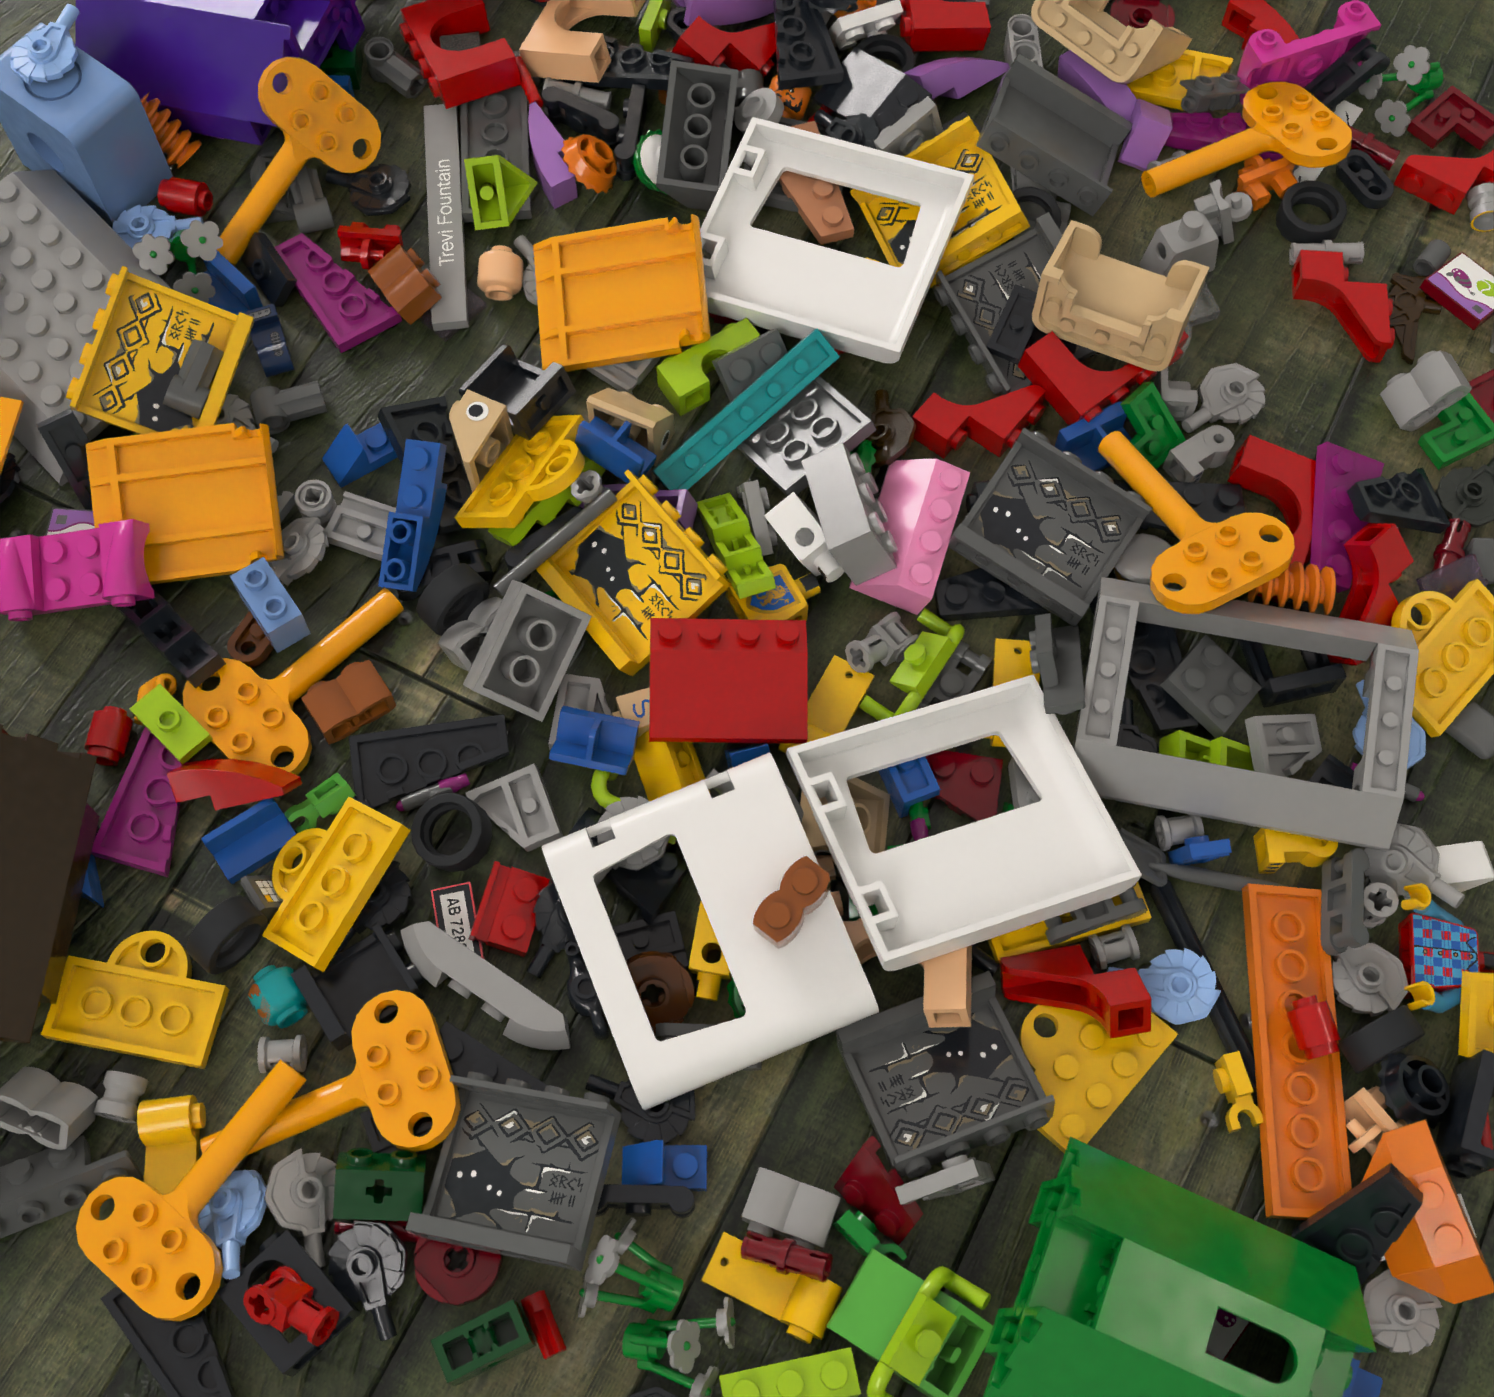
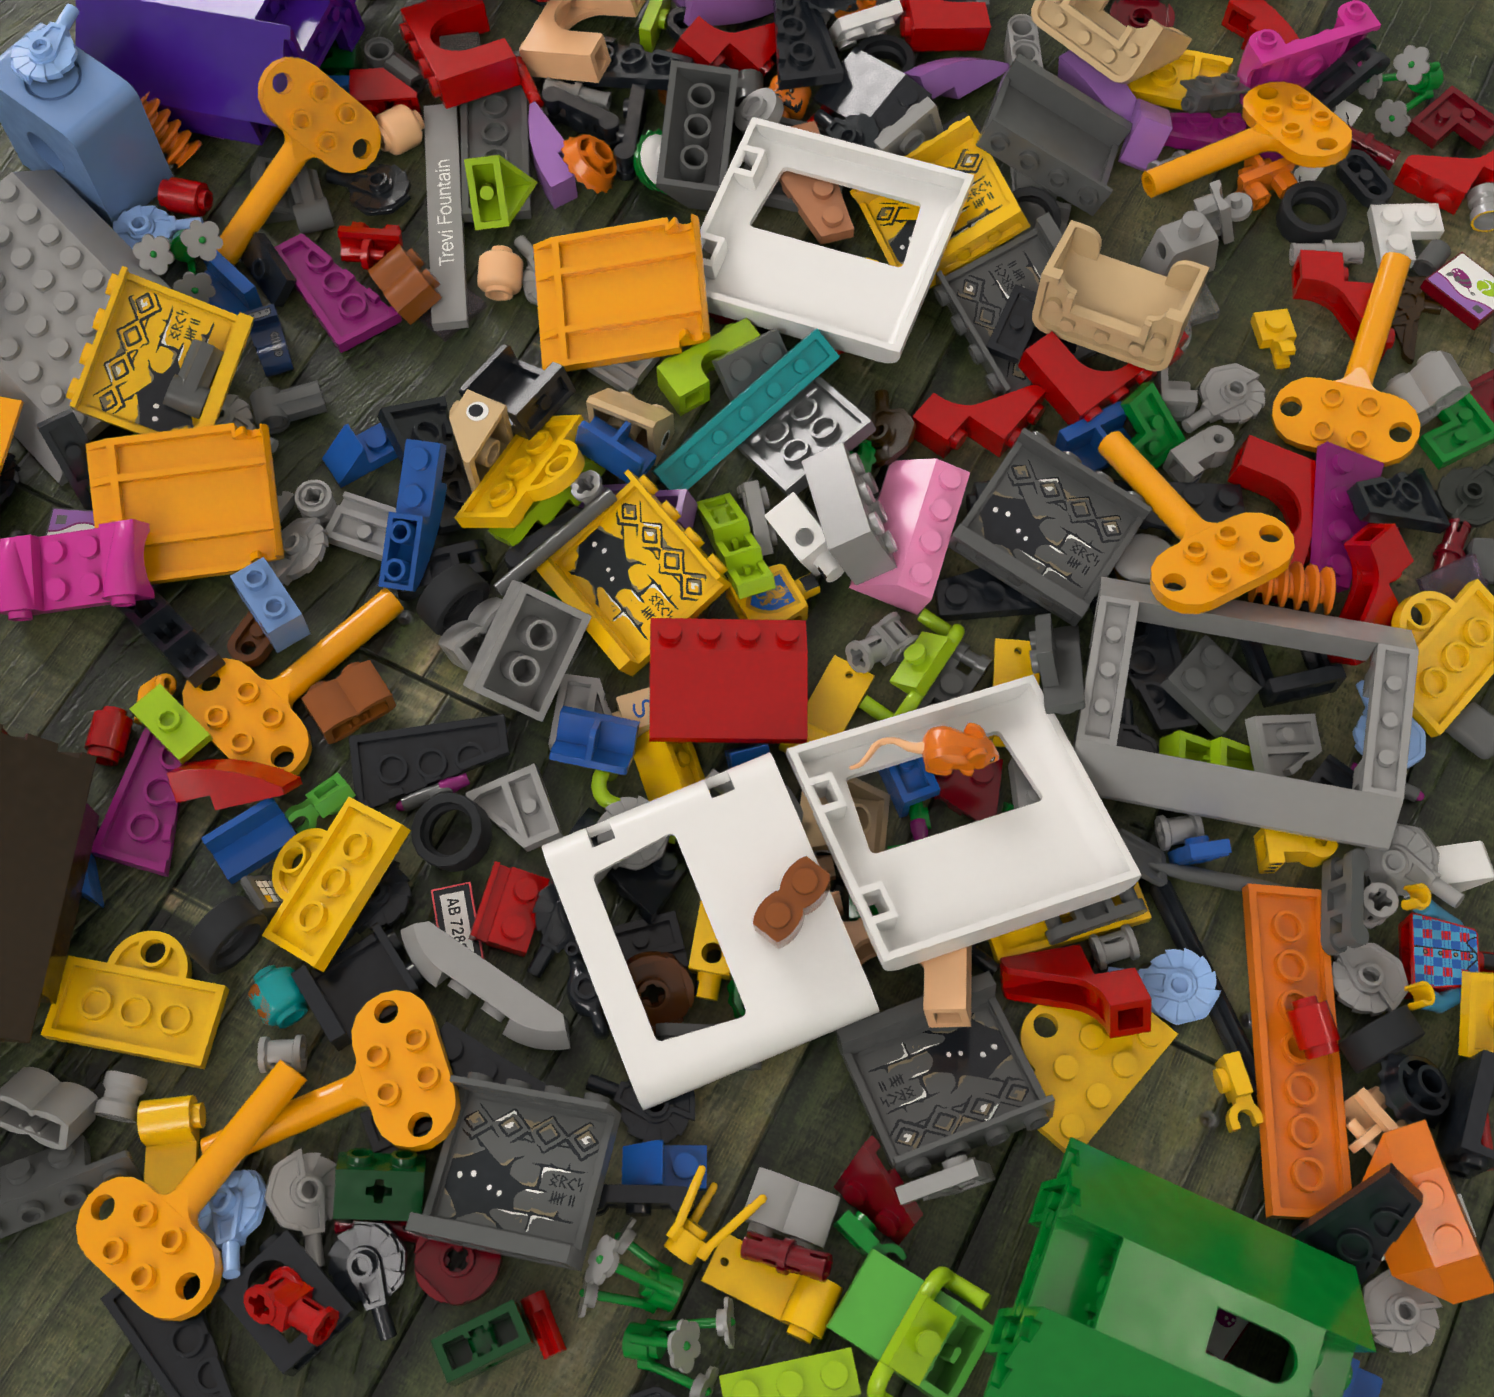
none -> red slope [350,68,422,118]
none -> light nougat head [375,104,425,155]
none -> yellow plant [664,1165,767,1265]
none -> orange animal [849,723,999,776]
none -> yellow plate [1250,309,1297,370]
none -> light orange piece [1272,252,1420,467]
none -> white plate [1367,203,1444,268]

